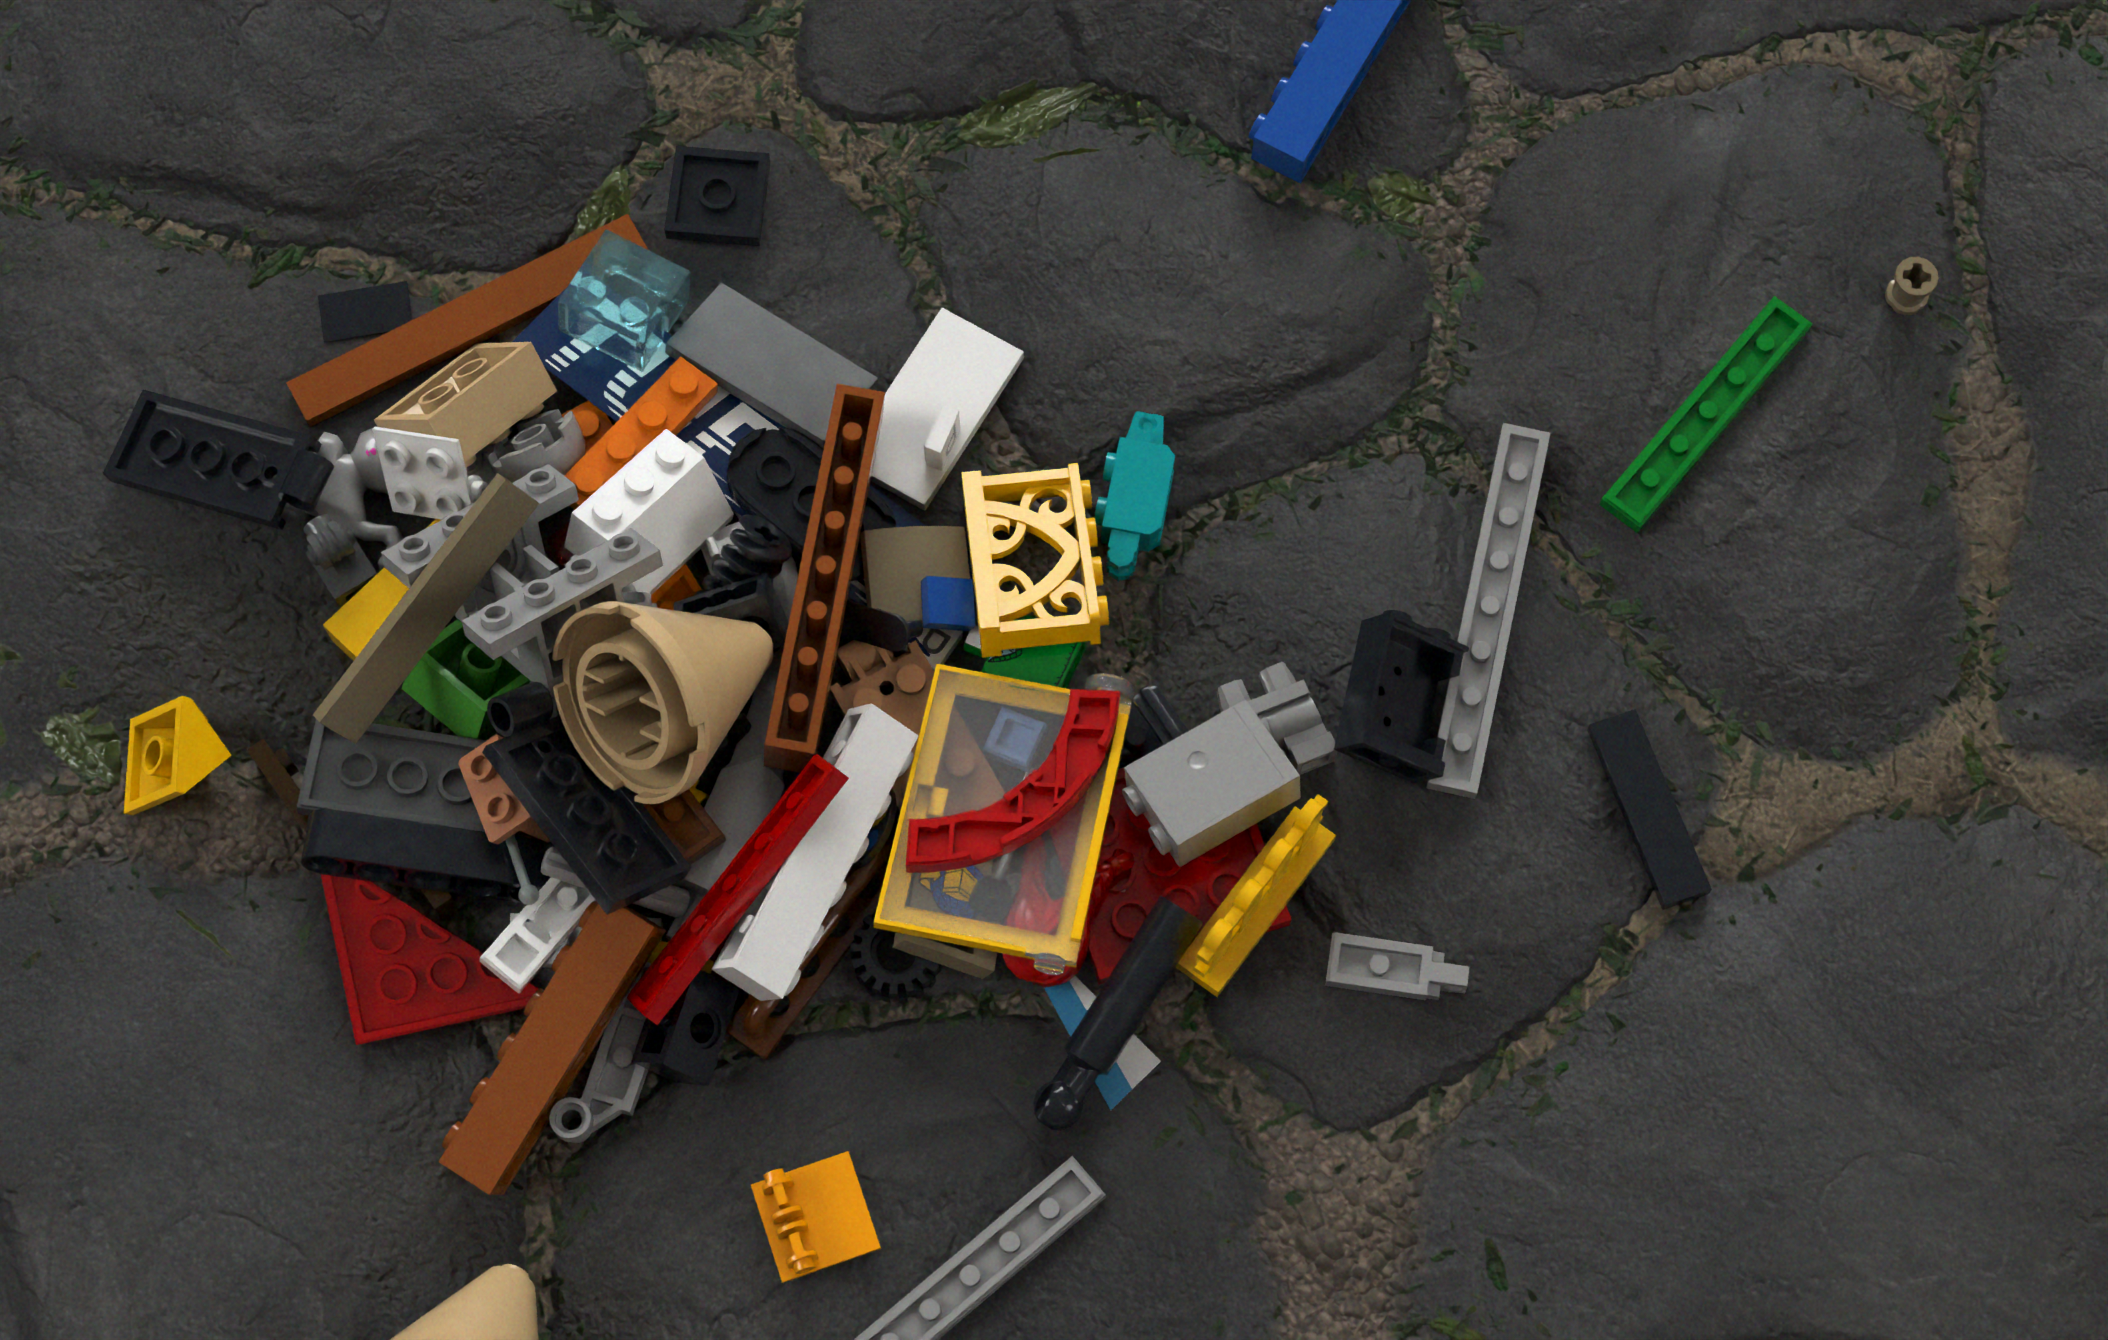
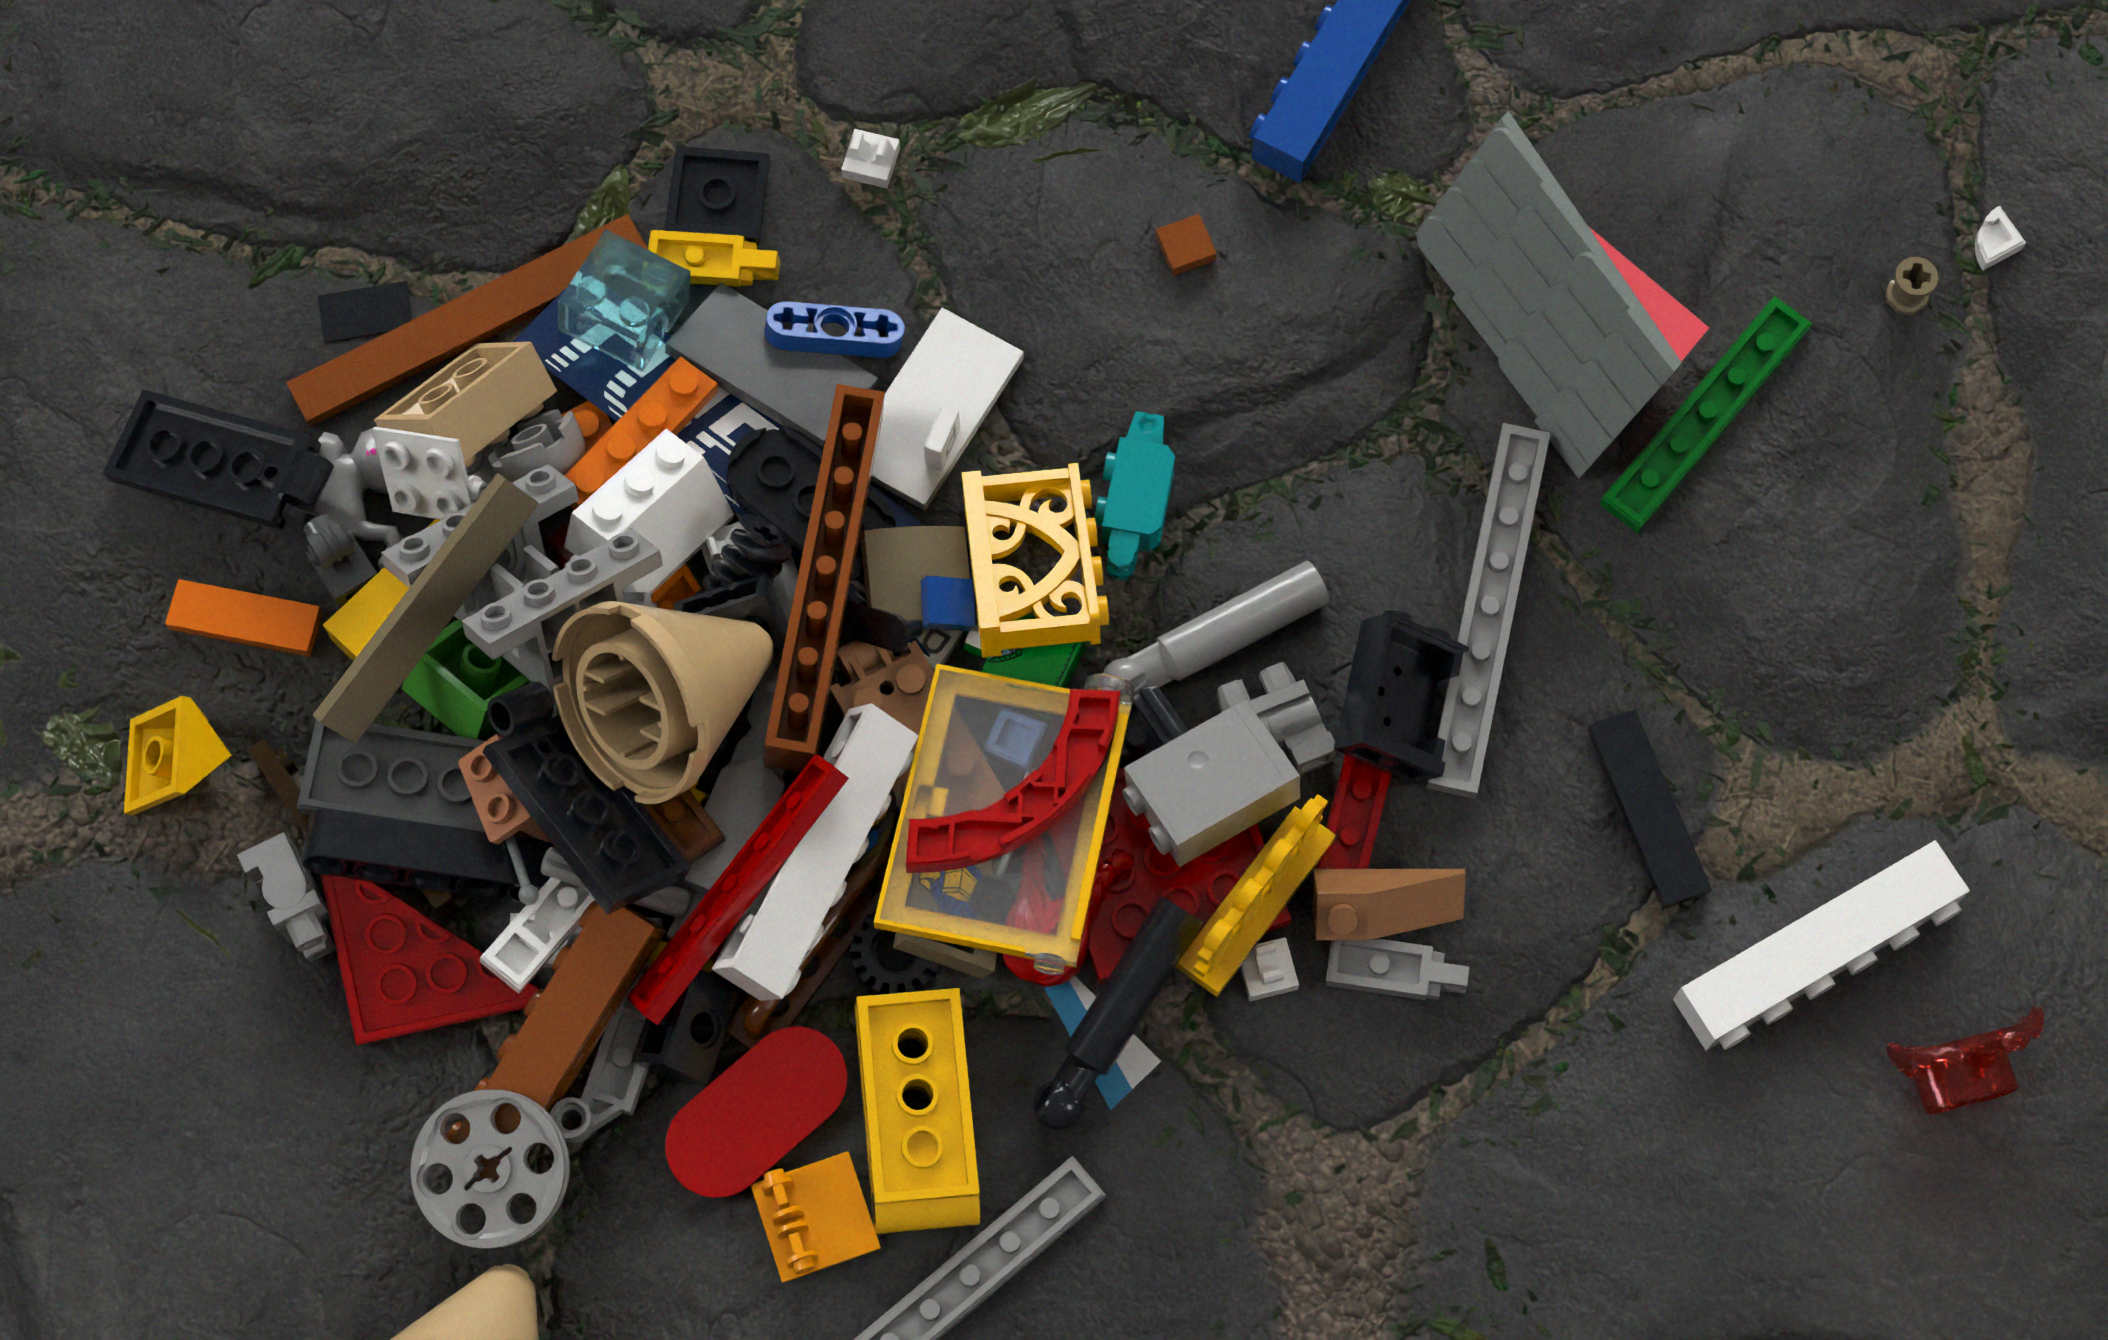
none -> orange tile [165,579,323,657]
none -> light grey hips [237,832,336,962]
none -> light grey wedge [411,1090,570,1248]
none -> yellow hinge [645,230,780,287]
none -> red tile [665,1026,847,1198]
none -> blue beam [764,301,905,358]
none -> white tile [841,129,900,189]
none -> yellow hinge [854,988,980,1234]
none -> light grey piece [1100,561,1330,706]
none -> dark orange tile [1155,214,1217,276]
none -> white tile [1240,937,1299,1002]
none -> medium nougat slope [1312,869,1466,940]
none -> red tile [1316,755,1391,869]
none -> light grey piece [1415,111,1709,478]
none -> white brick [1673,840,1970,1051]
none -> clear red piece [1887,1006,2044,1115]
none -> white tile [1975,206,2026,270]

